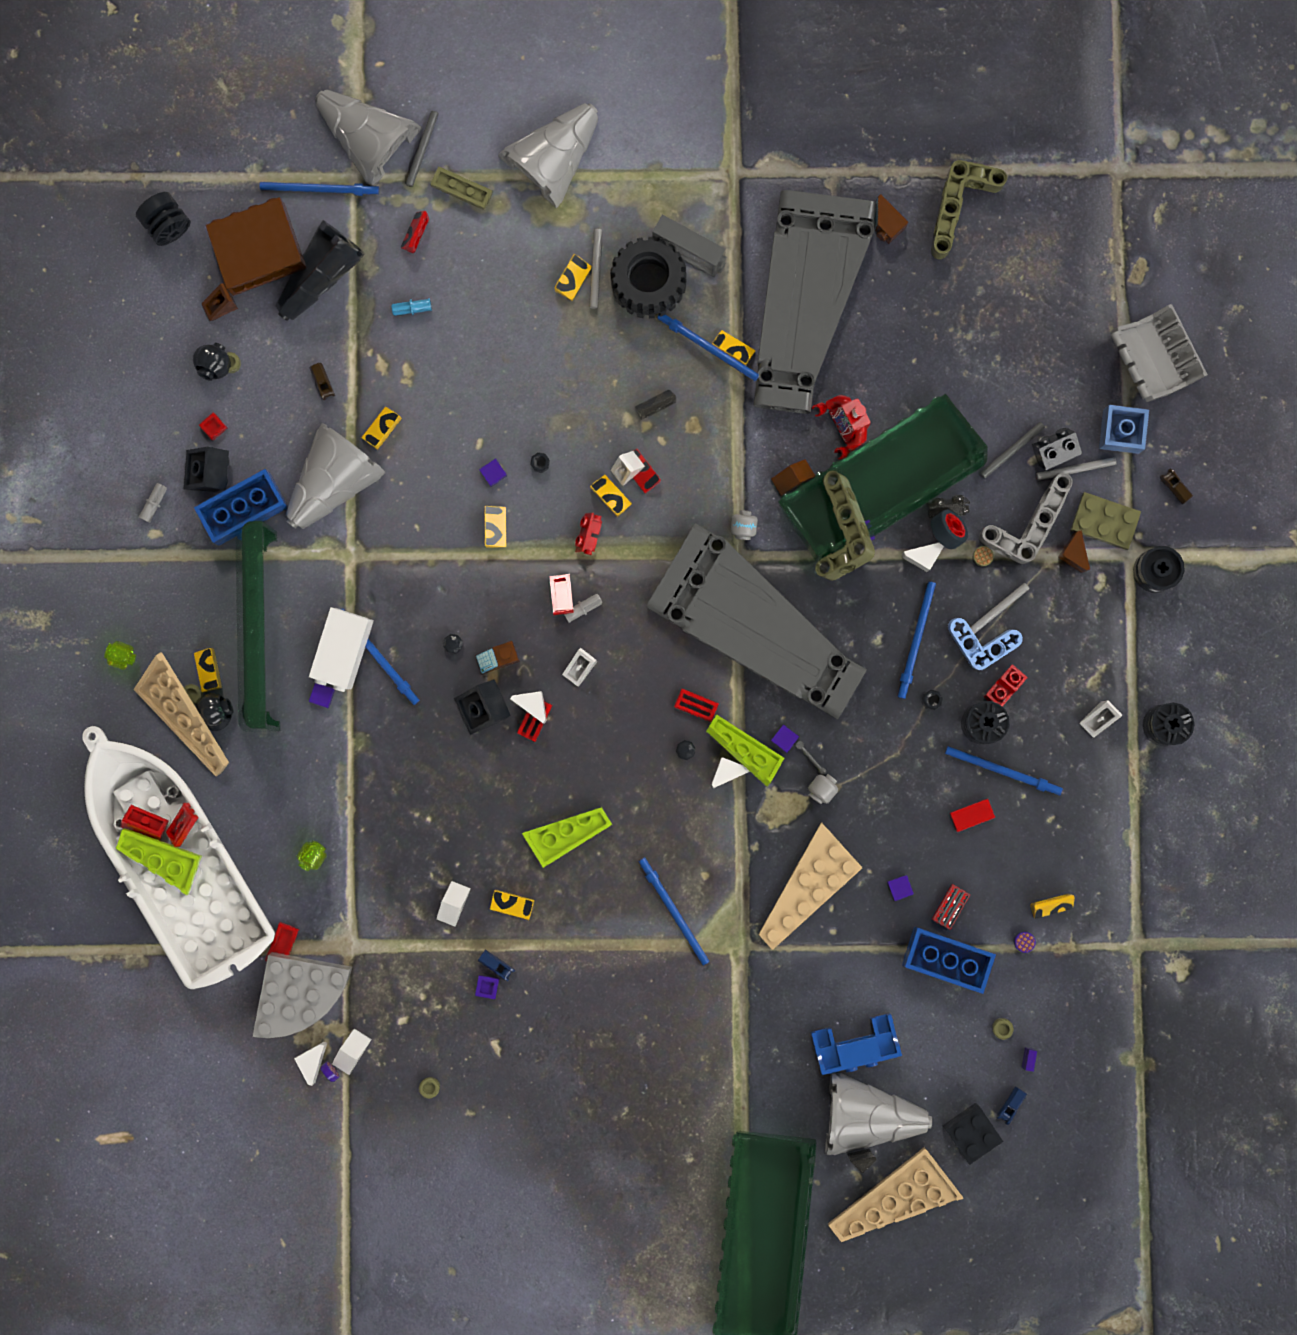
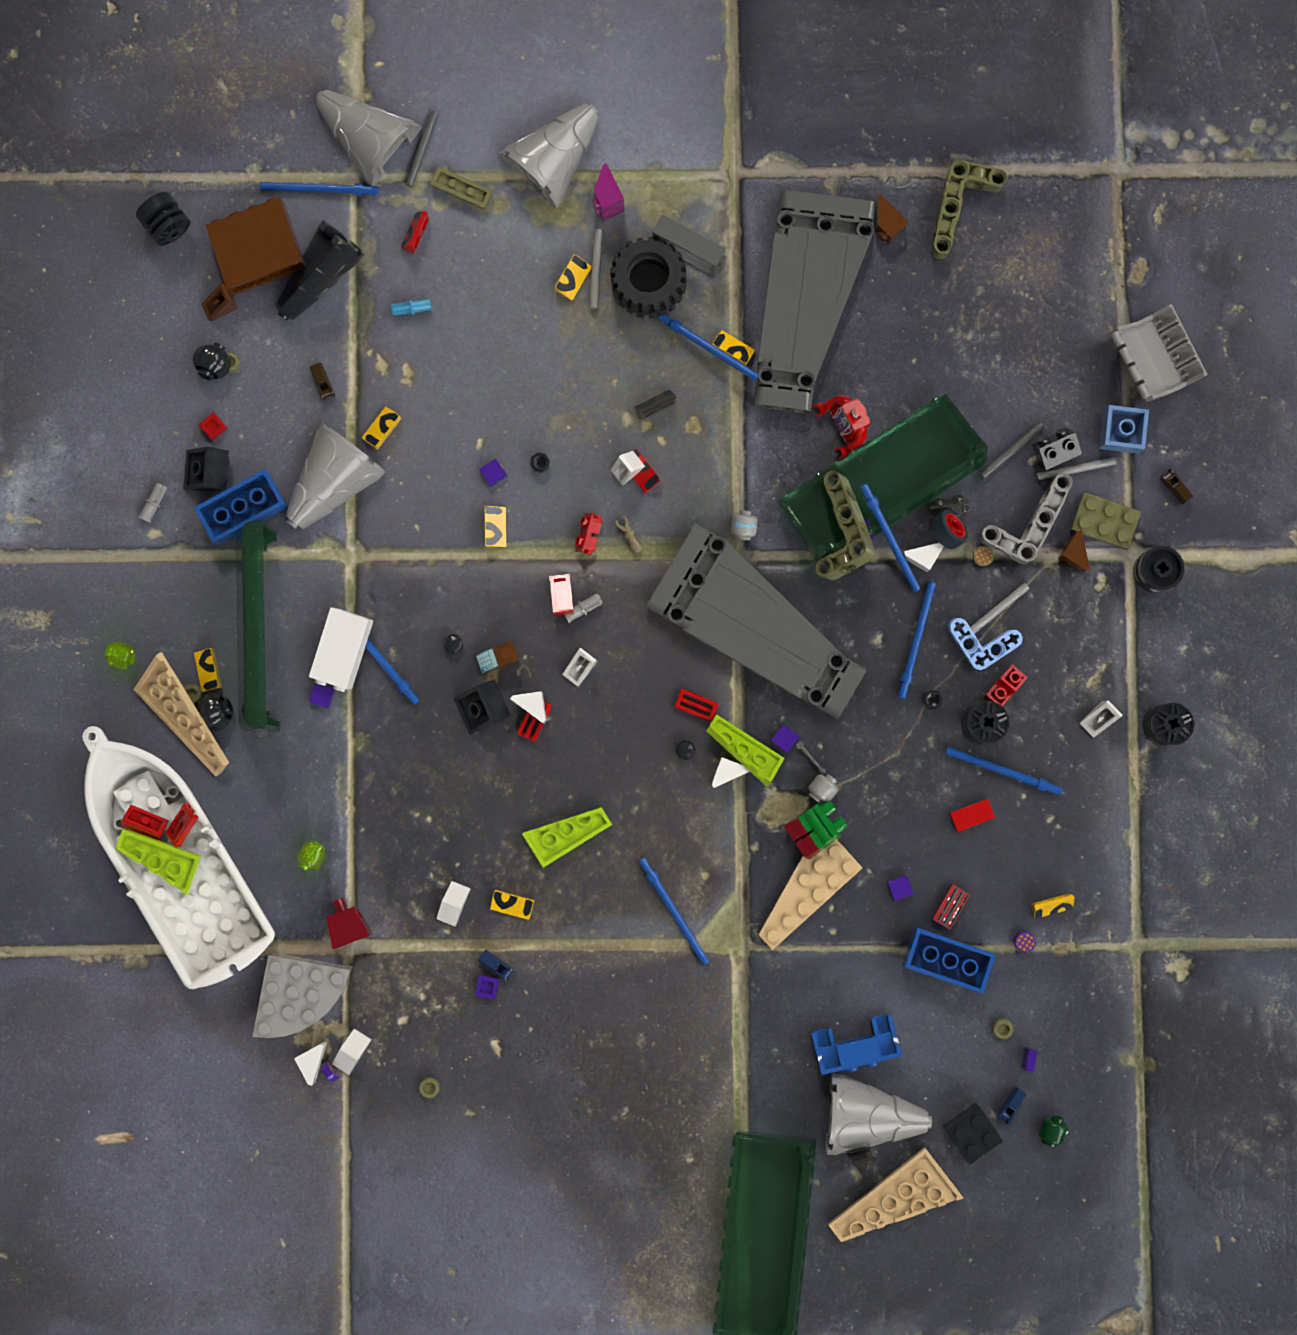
red tile [265,922,300,962] -> none
yellow slope [590,475,632,517] -> none
reddish brown slope [771,459,815,496] -> none
none -> dark red torso [327,898,372,949]
none -> magenta slope [592,163,624,221]
none -> dark tan piece [616,516,642,553]
none -> green hips [784,801,848,860]
none -> blue bar [859,483,920,592]
none -> dark green head [1039,1115,1069,1148]

